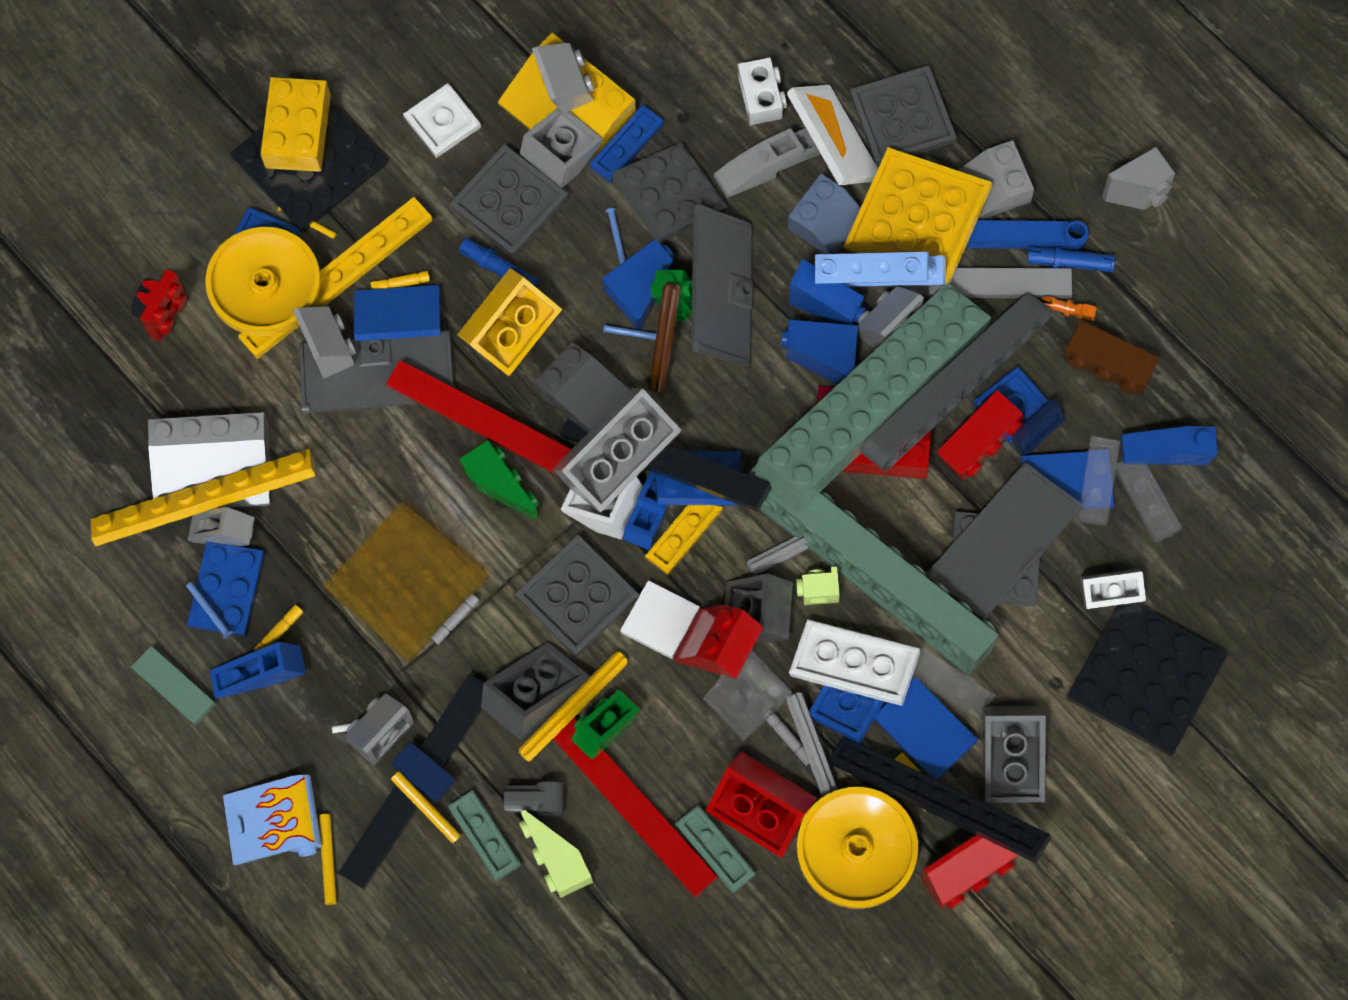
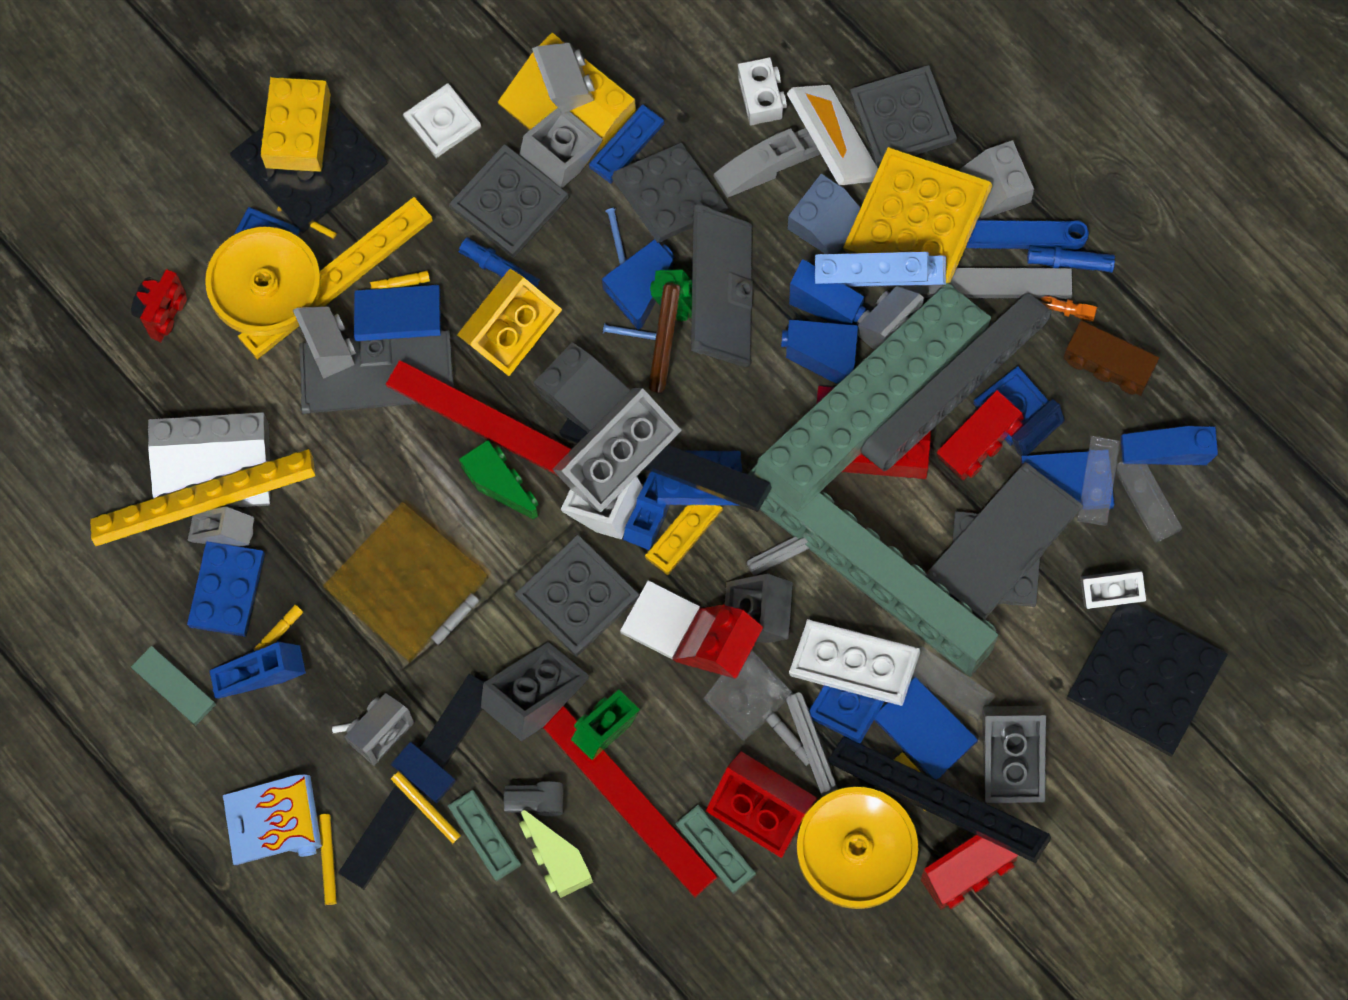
medium blue piece [186,582,233,639] -> none
yellow axle [519,651,628,761] -> none
yellowish green brick [796,566,840,605] -> none
light grey slope [1102,147,1175,210] -> none

